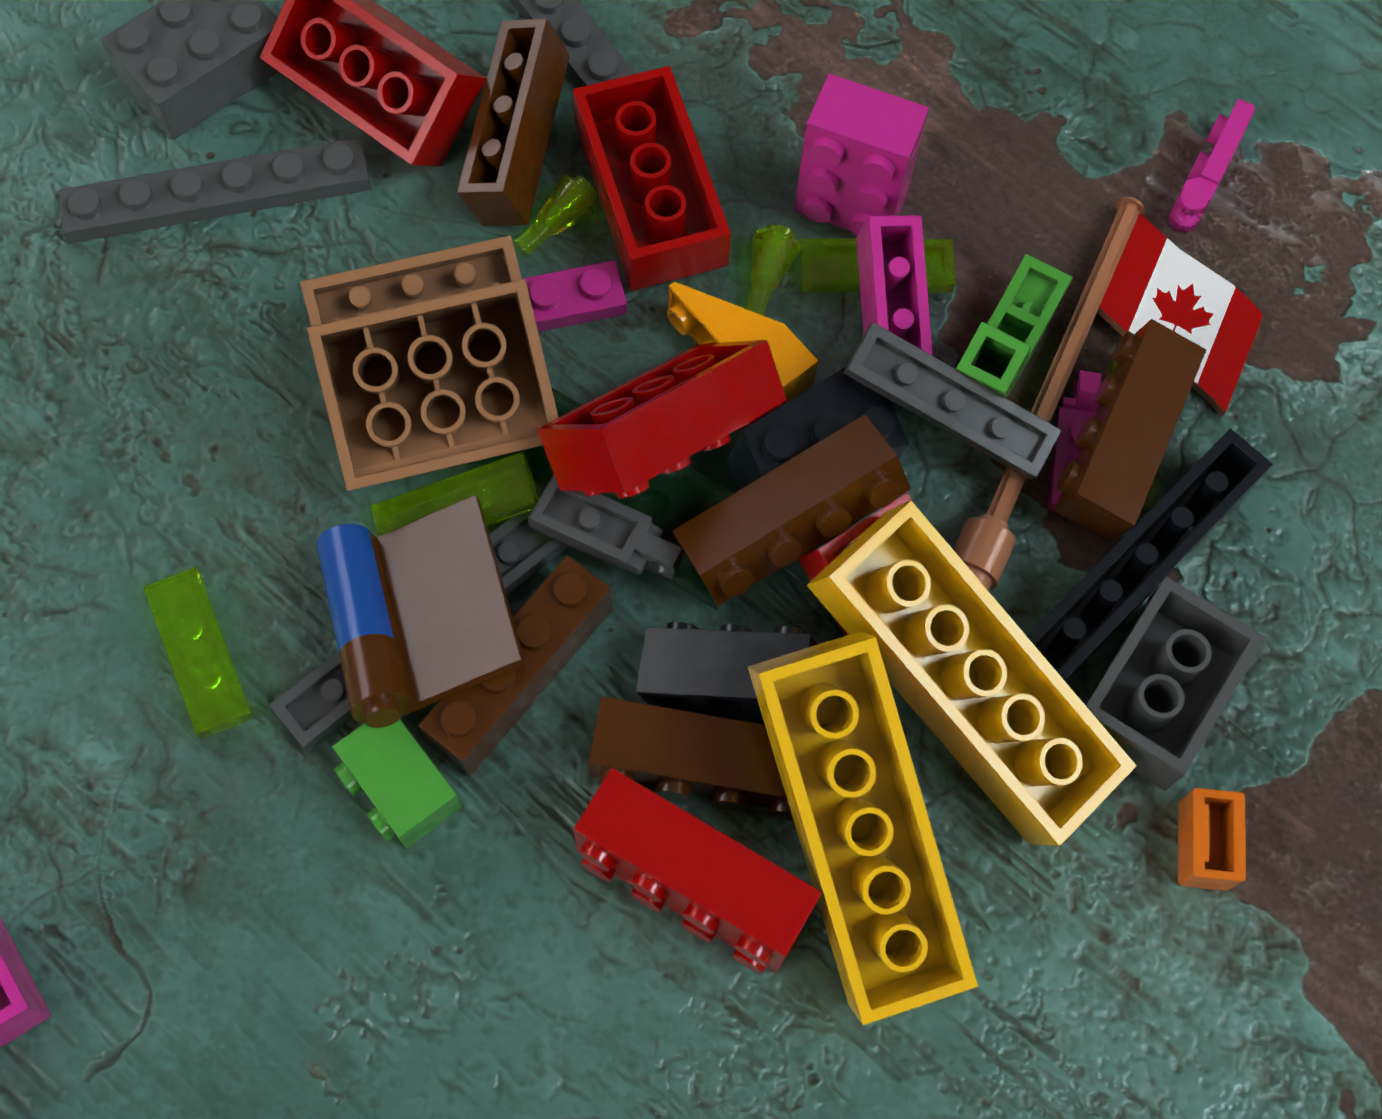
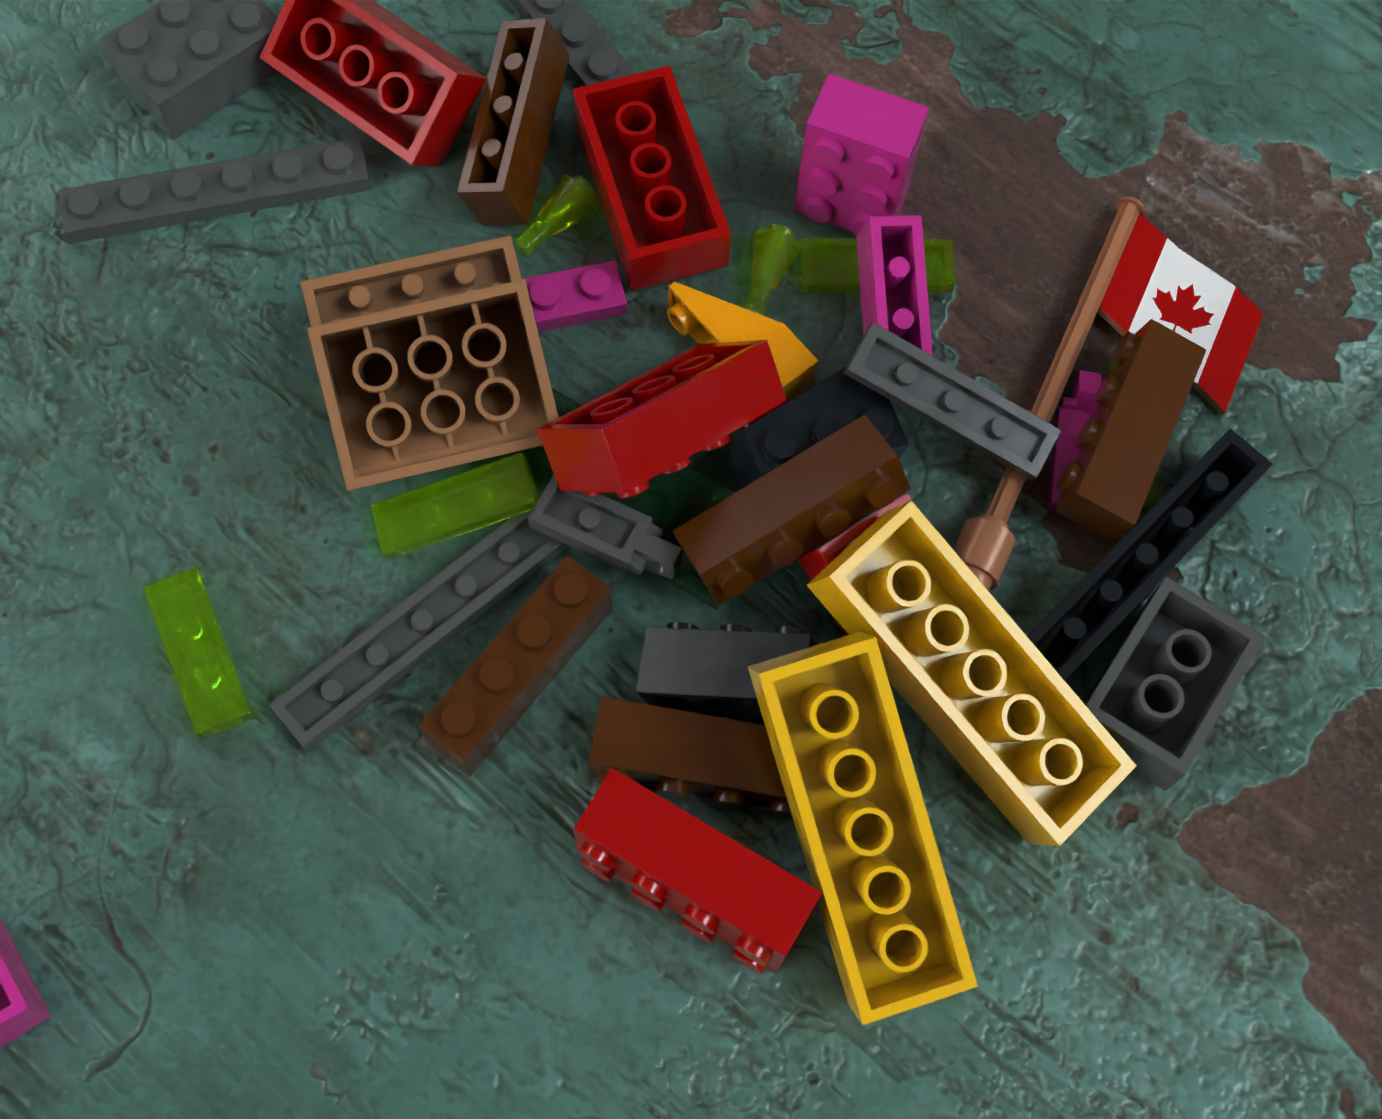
door [316,494,525,728] -> none
bright green brick [332,719,462,850] -> none
bright green arch [956,254,1073,398] -> none
dark pink hinge [1168,98,1256,233] -> none
orange piece [1178,788,1246,891] -> none

